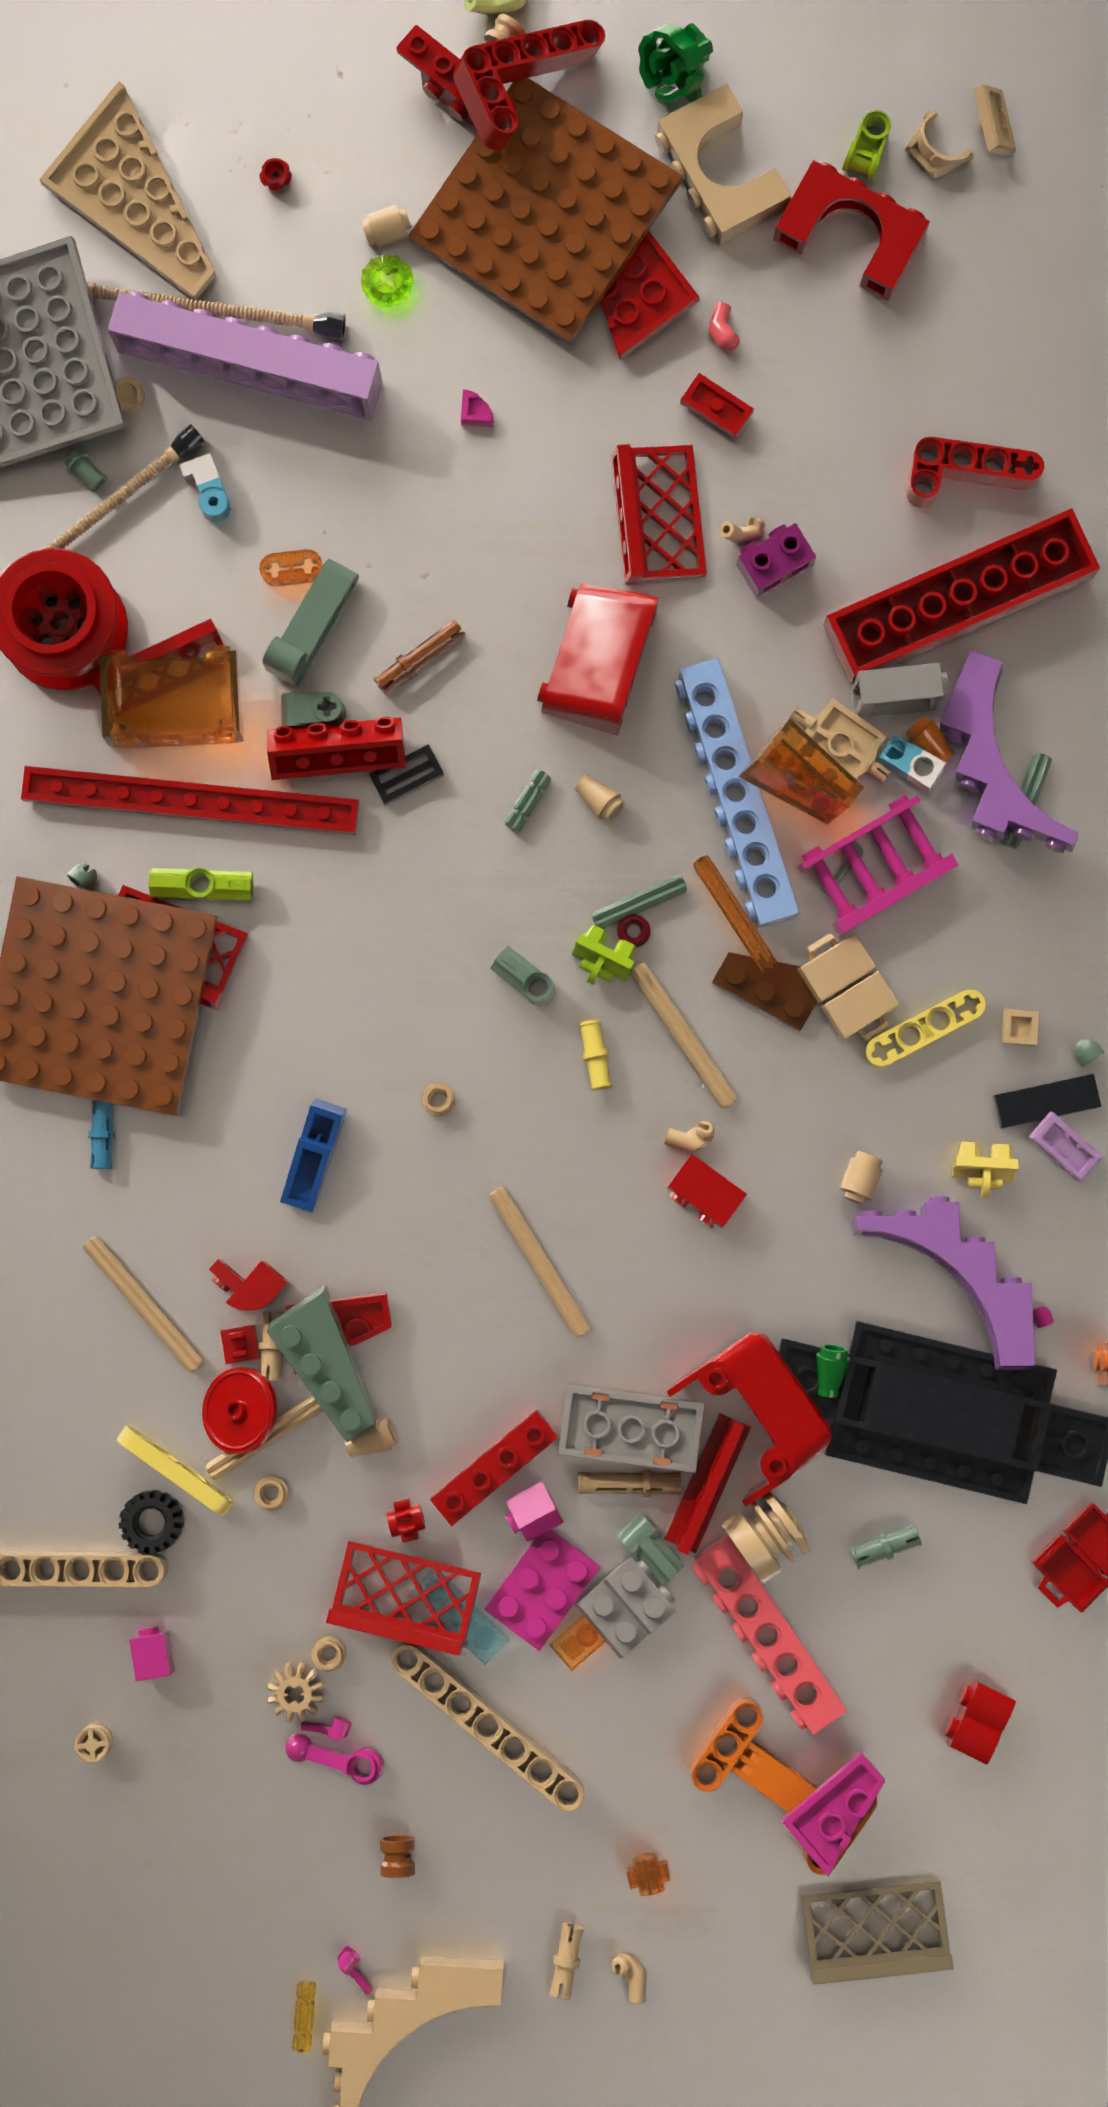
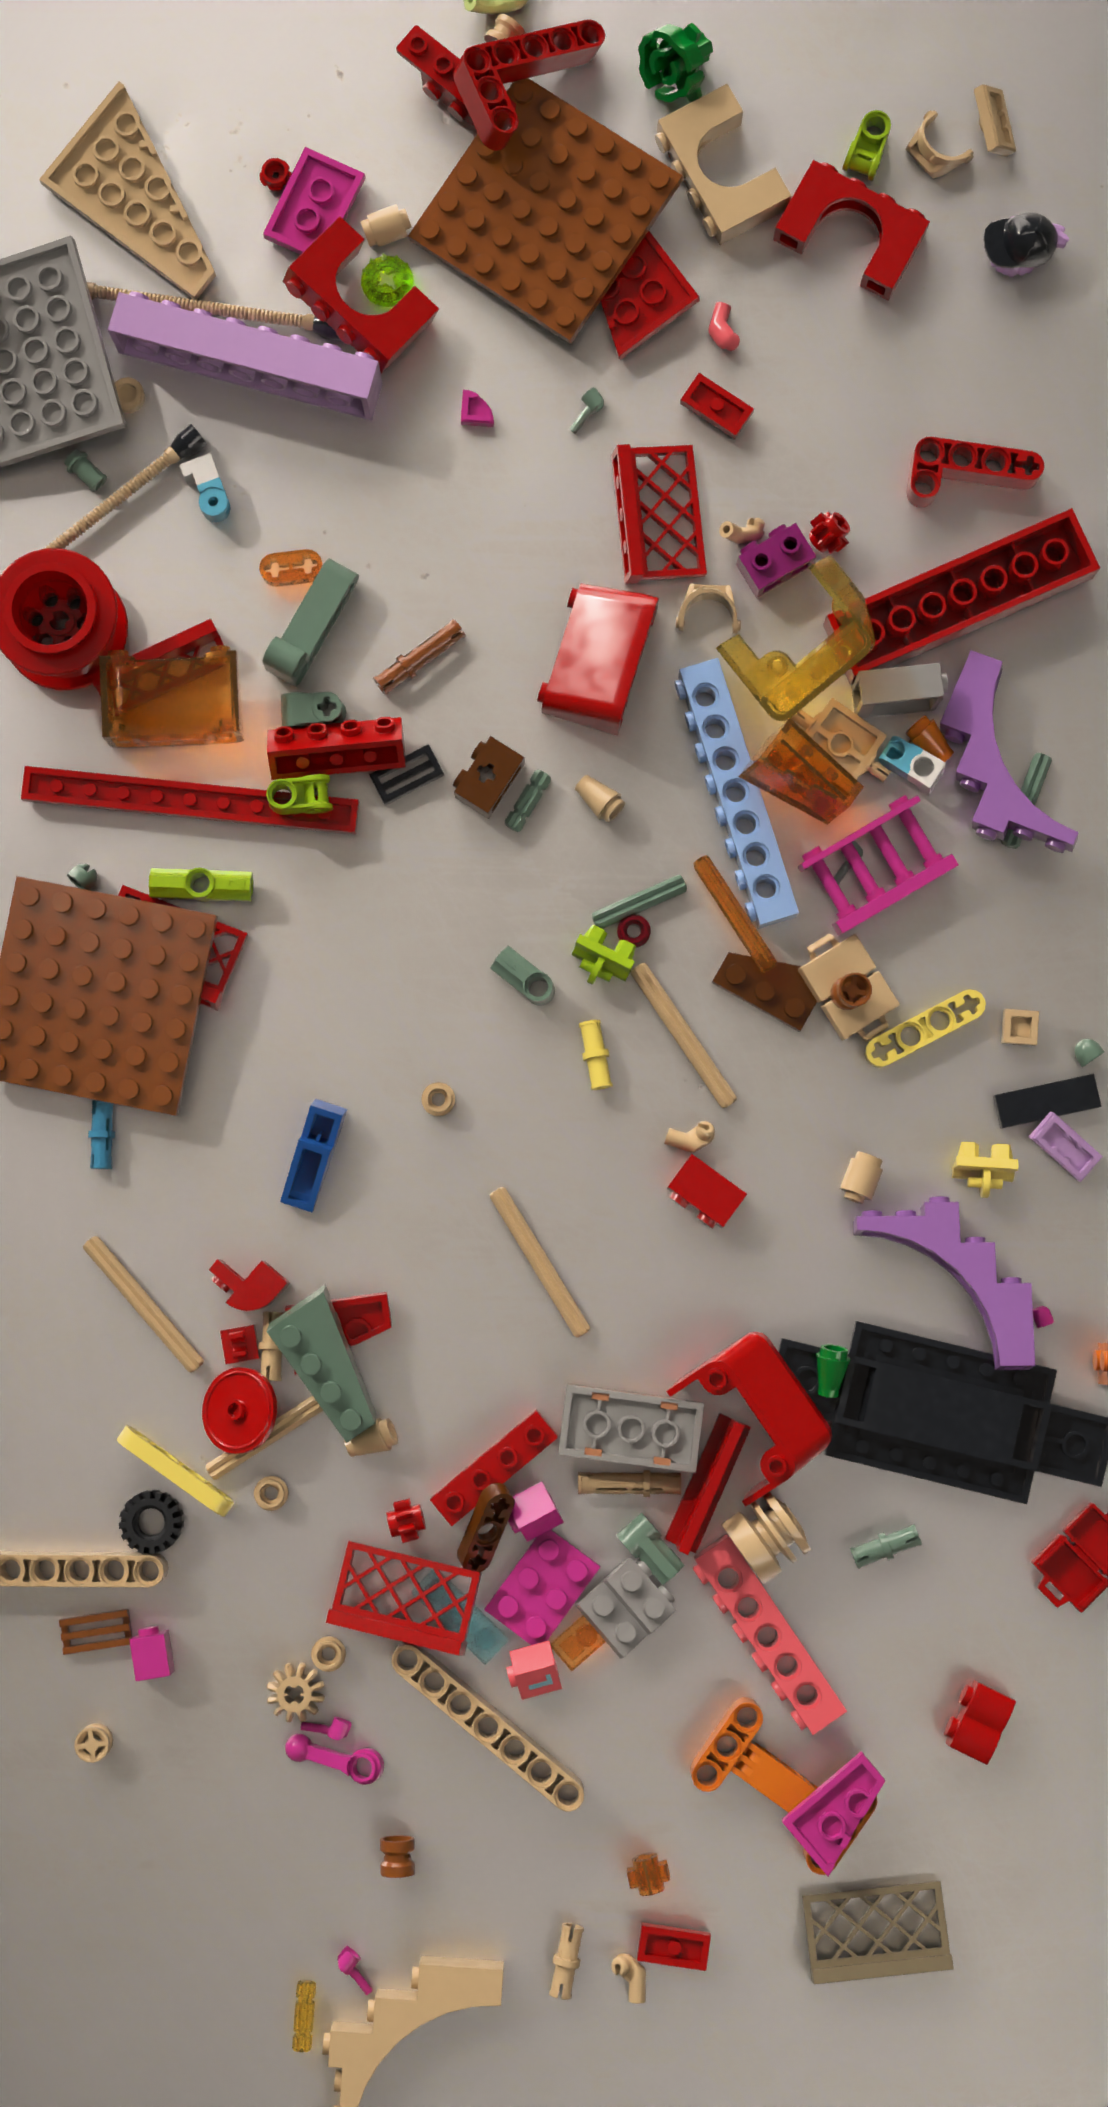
none -> dark orange tile [59,1609,133,1655]
none -> dark pink plate [263,147,366,255]
none -> lime piece [266,774,333,815]
none -> red arch [282,216,439,374]
none -> reddish brown brick [453,736,525,819]
none -> reddish brown beam [457,1483,515,1572]
none -> coral brick [506,1641,562,1700]
none -> sand green hand [569,387,604,434]
none -> red plate [637,1922,711,1971]
none -> tan helmet [676,584,741,633]
none -> clear yellow windscreen [716,554,875,721]
none -> red gear [809,511,850,554]
none -> dark orange wheel [830,973,872,1010]
none -> black hair [983,213,1069,277]

